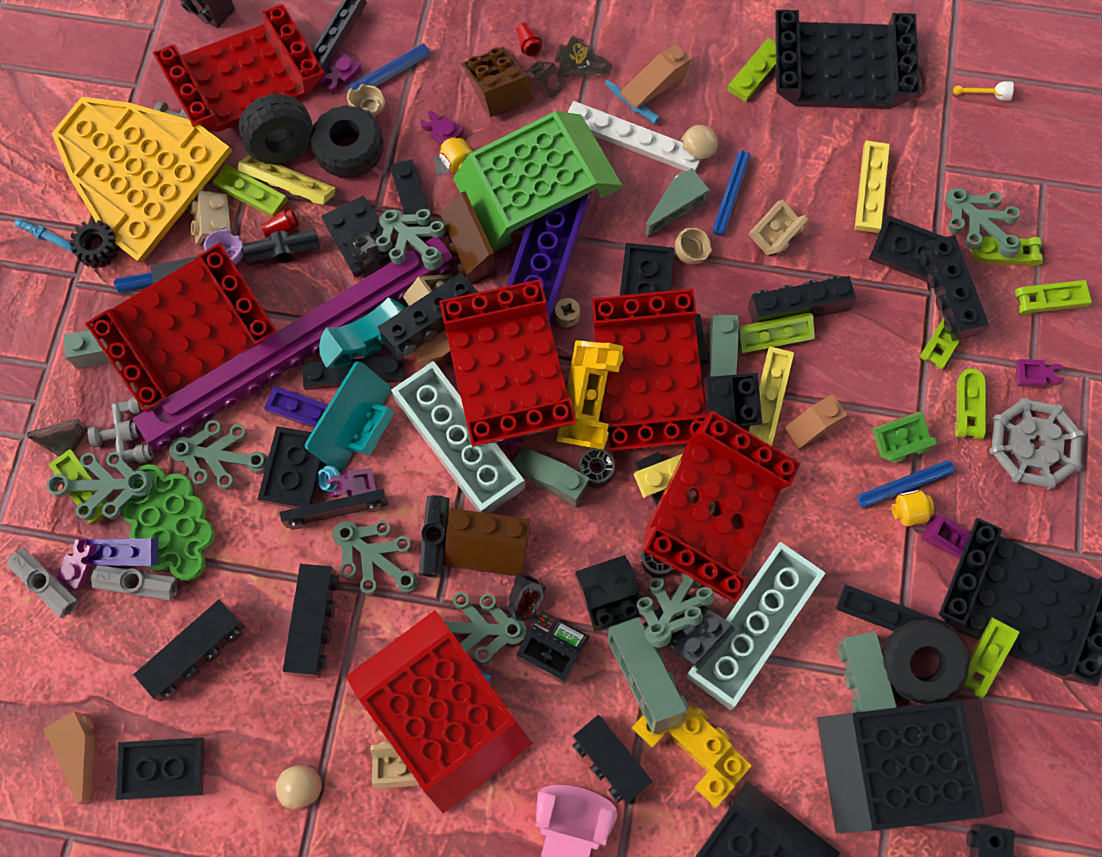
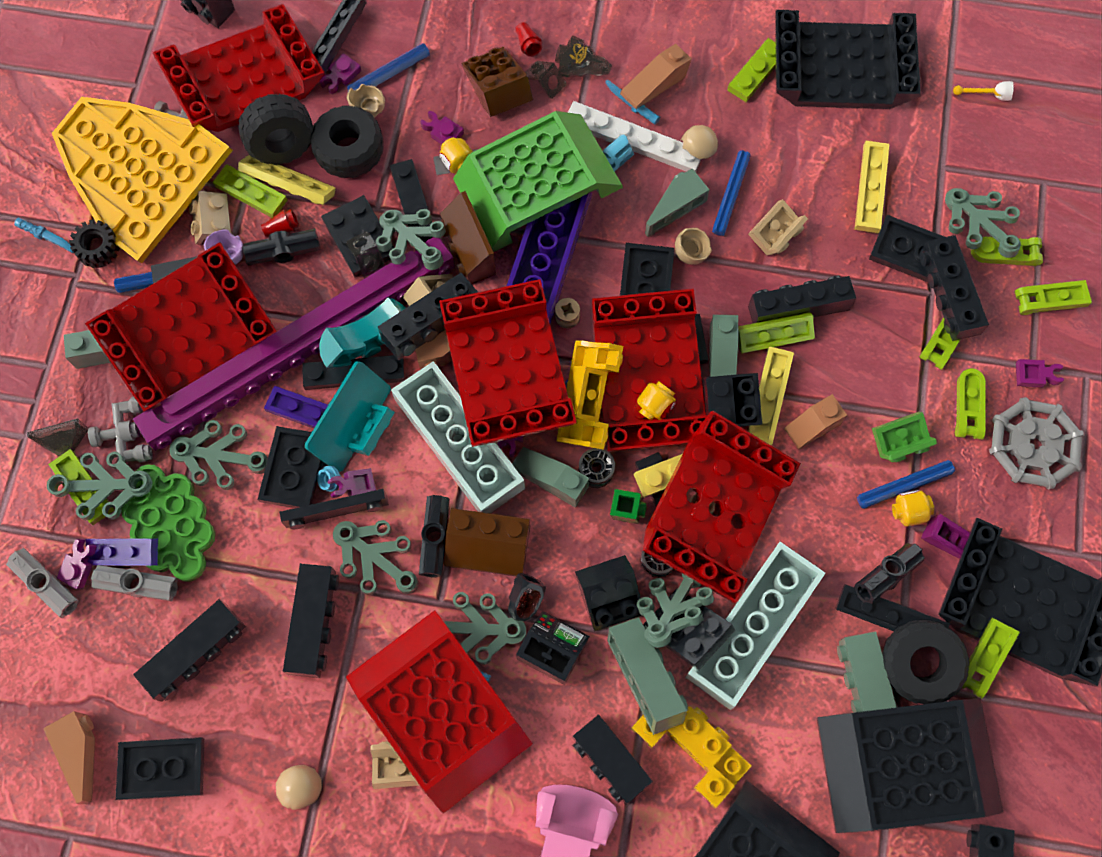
none -> medium azure arm [603,135,634,171]
none -> green brick [610,489,647,524]
none -> yellow head [637,381,676,421]
none -> black piece [854,543,925,604]

